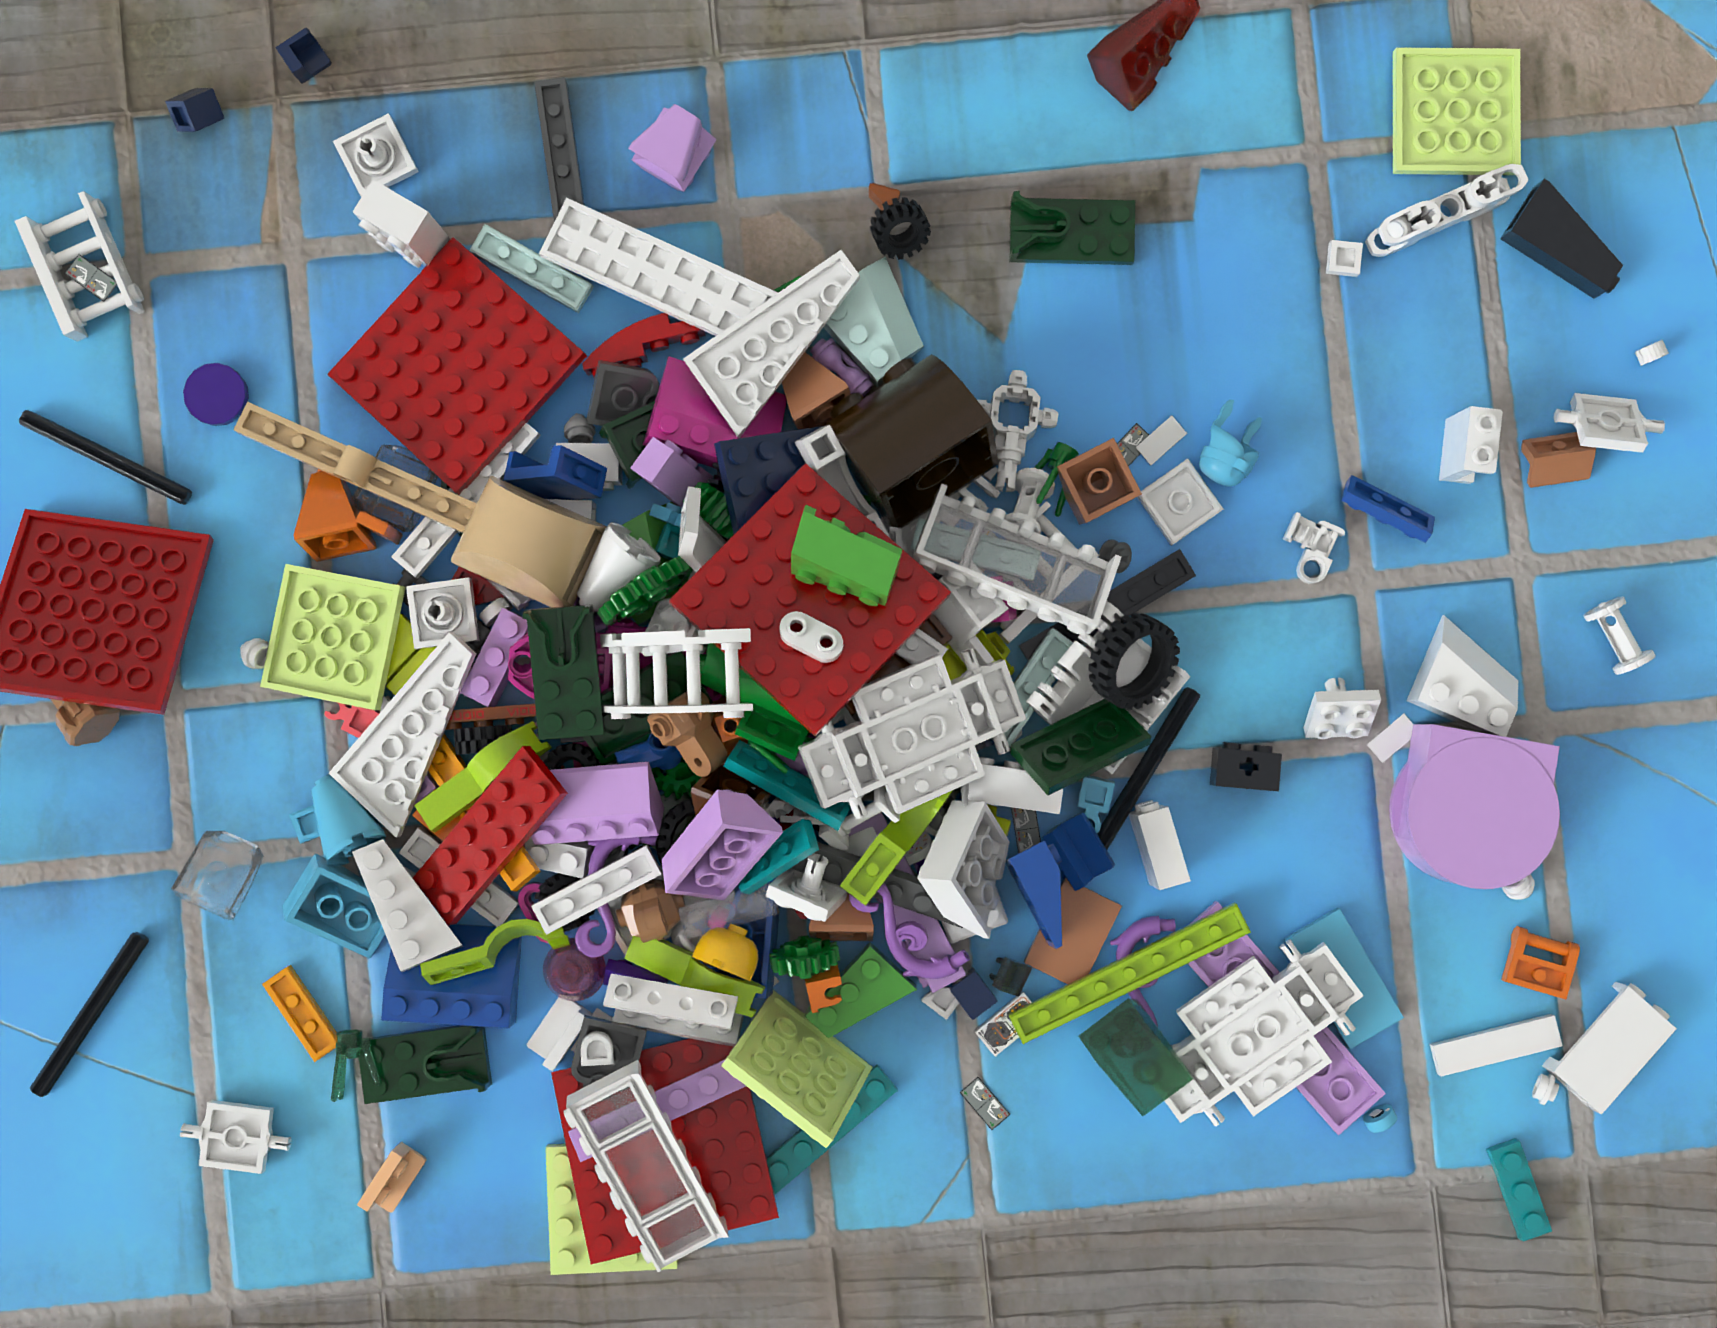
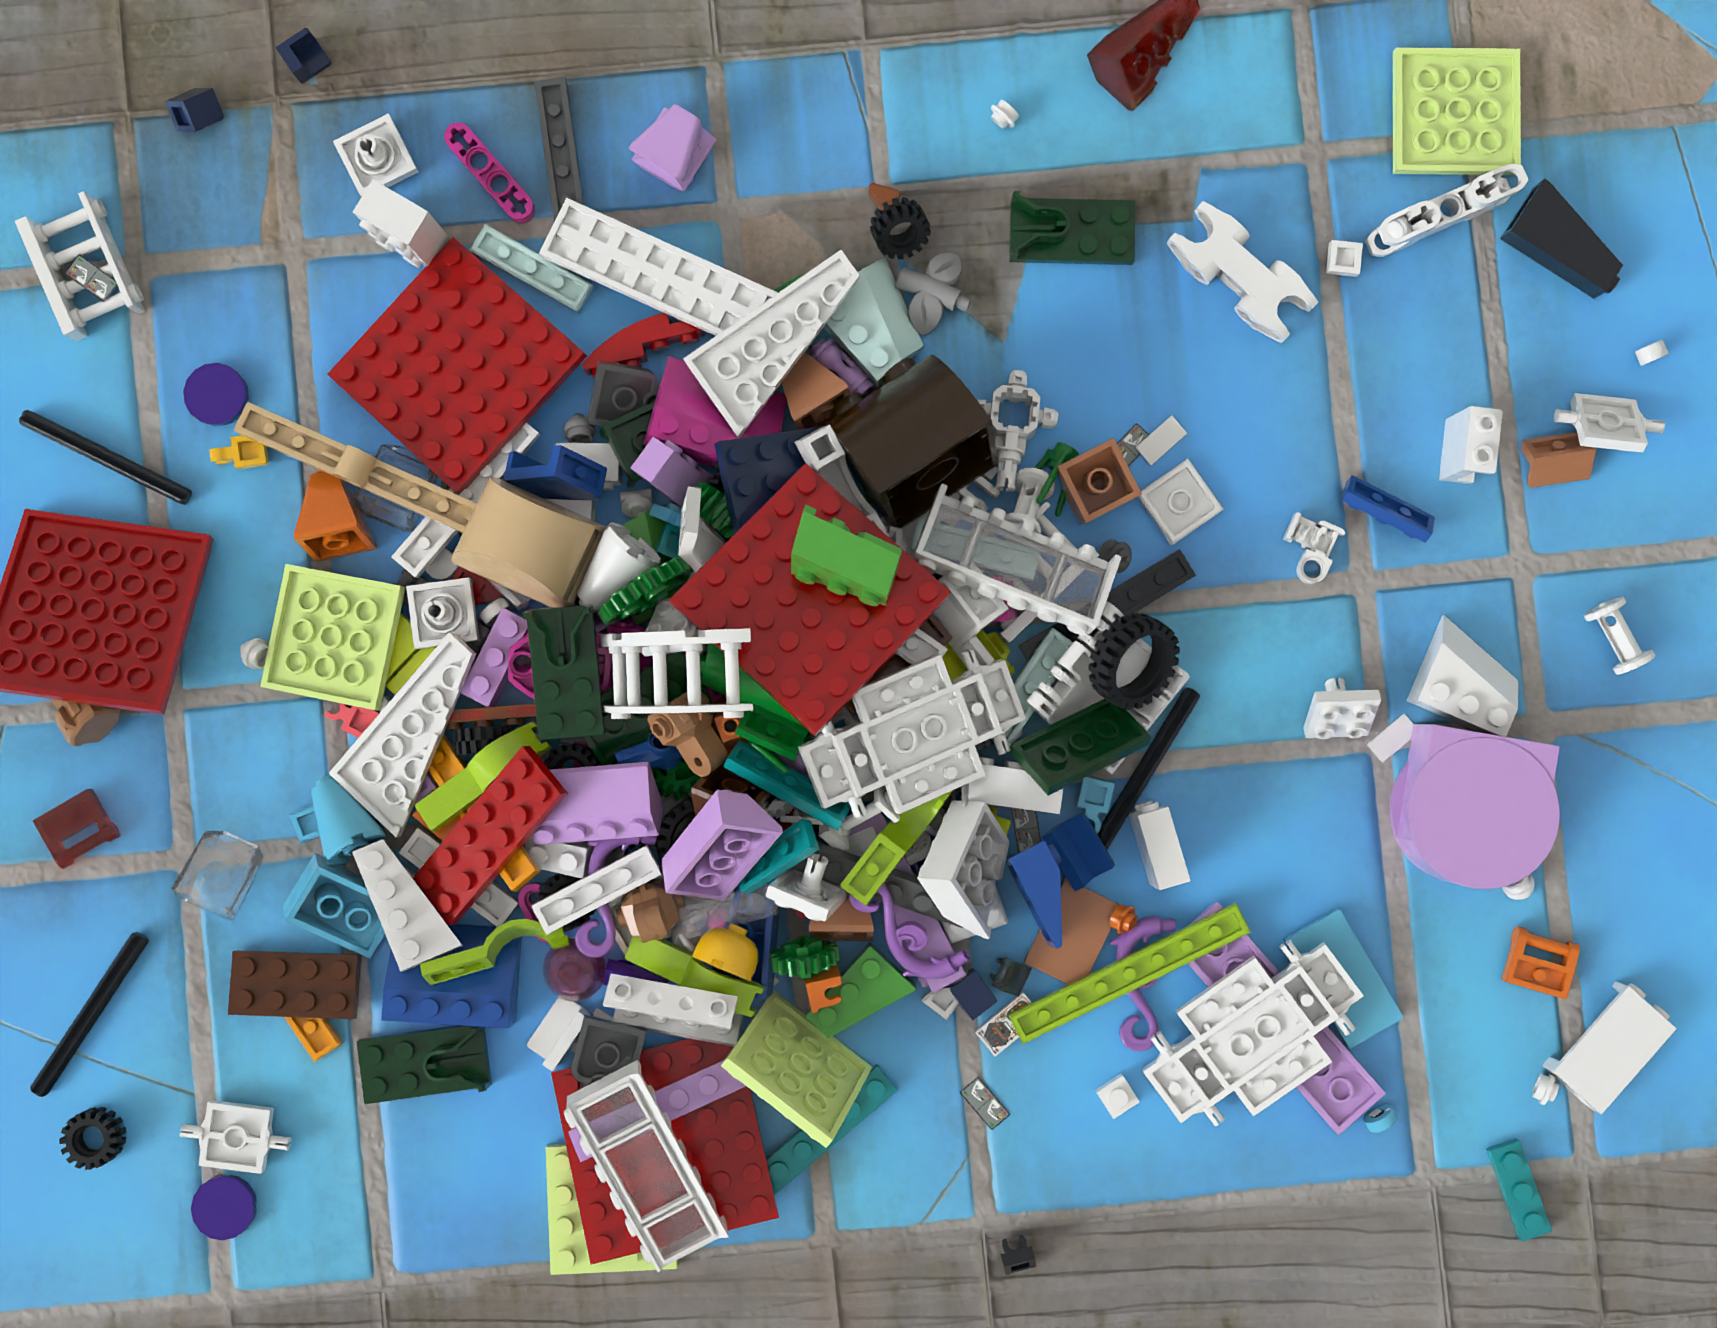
clear green plant [331,1029,381,1102] -> none
orange tile [355,511,403,545] -> none
light nougat bracket [357,1142,427,1213] -> none
white tile [581,1031,614,1066] -> none
white plate [780,611,843,663] -> none
clear green slope [1078,998,1194,1116] -> none
medium azure hair [1199,400,1262,486] -> none
black brick [1210,742,1282,792] -> none
white tile [1430,1014,1563,1077] -> none
none -> clear red plate [33,789,120,869]
none -> black tyre [59,1107,127,1170]
none -> dark purple tile [191,1175,257,1240]
none -> yellow plate [209,435,269,470]
none -> reddish brown plate [228,950,361,1019]
none -> white tile [426,547,459,580]
none -> dark pink beam [444,122,535,224]
none -> white plate [620,488,653,518]
none -> light grey plant [896,253,971,335]
none -> white plate [991,100,1019,129]
none -> black tile [1001,1235,1037,1275]
none -> white plate [1095,1073,1140,1119]
none -> orange plate [1110,904,1138,935]
none -> white piece [1166,201,1318,344]

